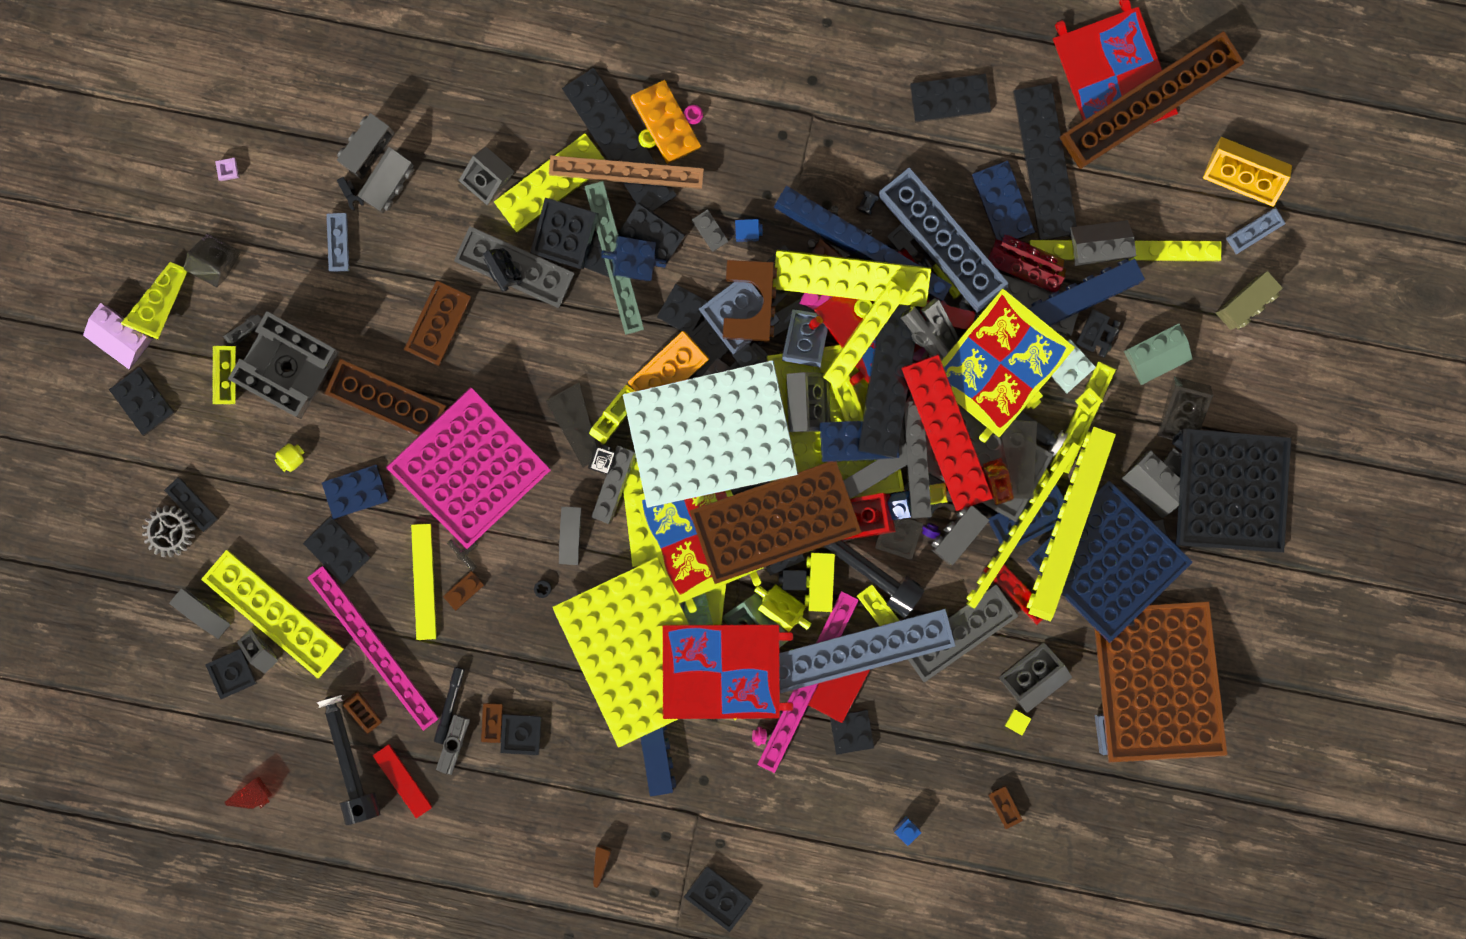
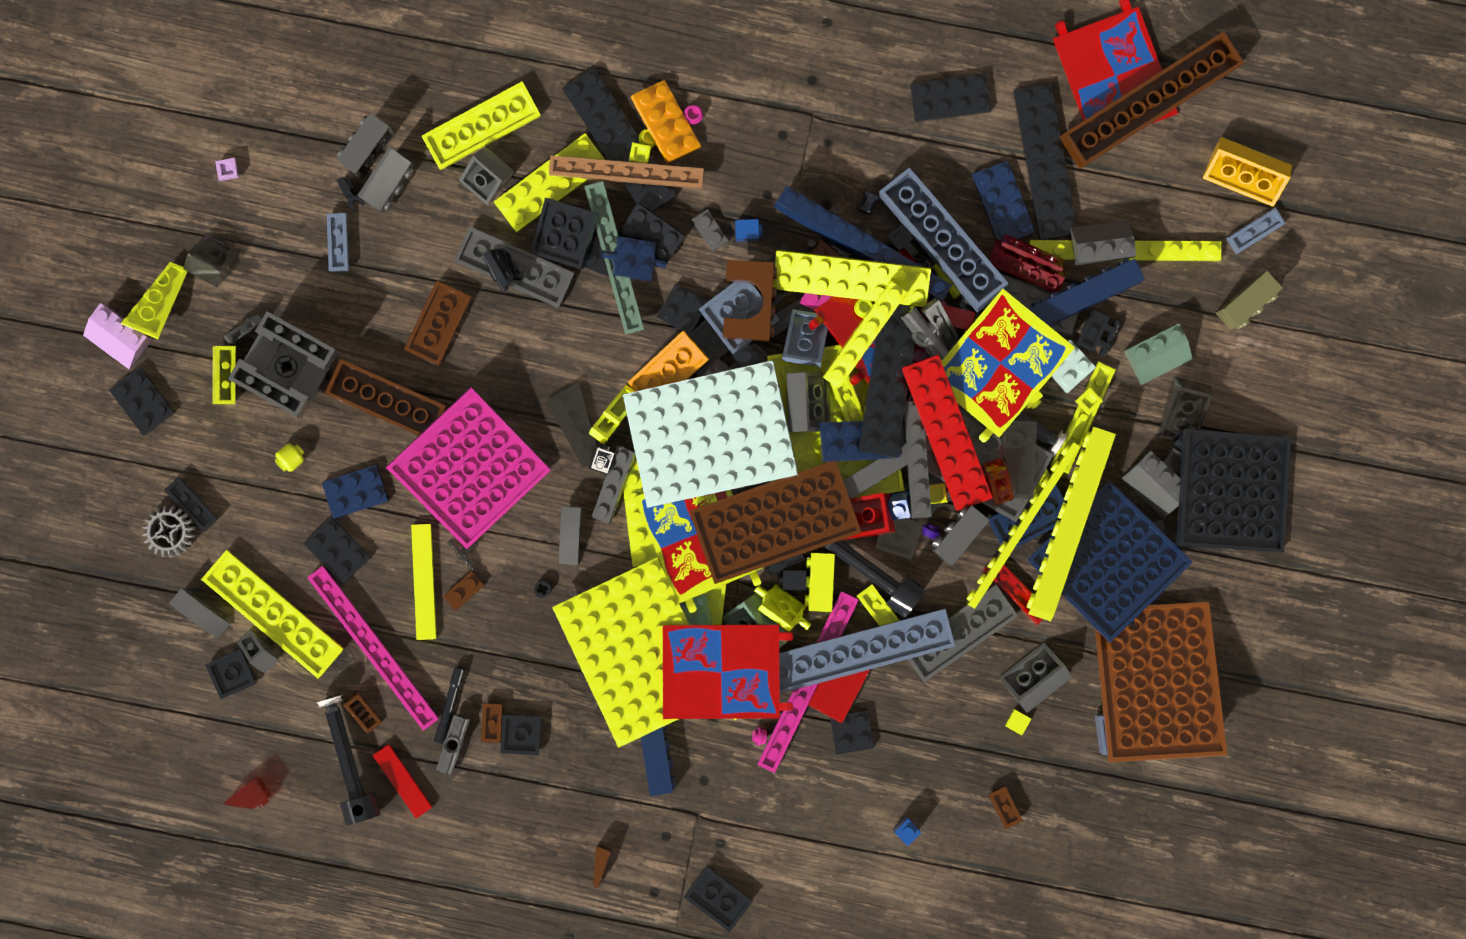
none -> neon yellow plate [422,82,541,170]
none -> neon yellow tile [629,142,651,164]

